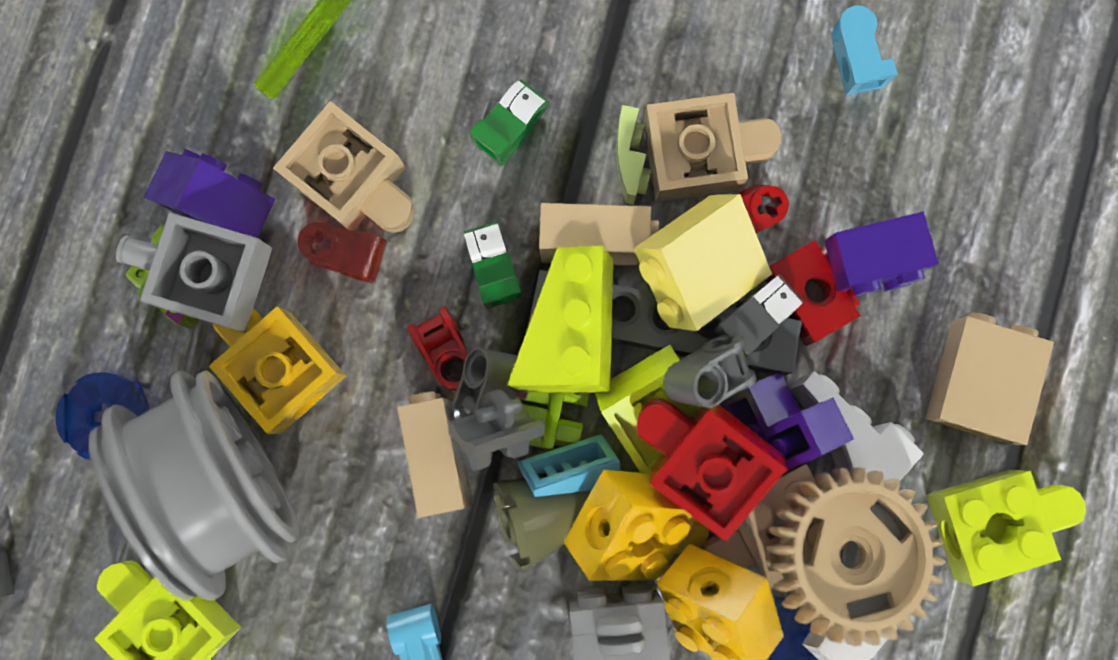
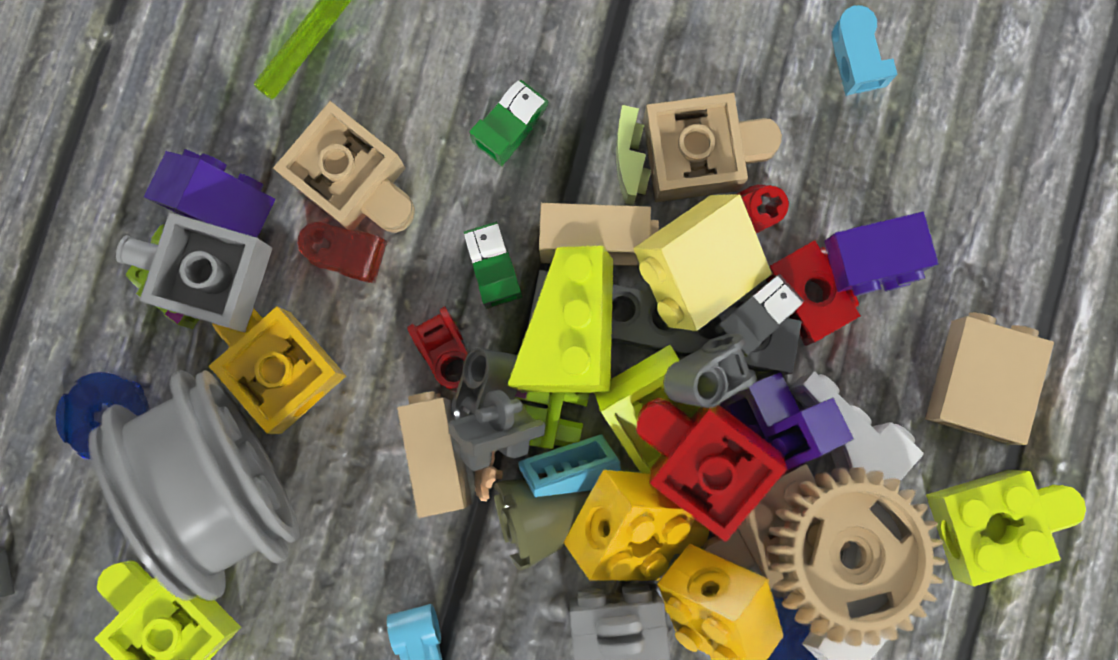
none -> light nougat plant [474,451,503,502]

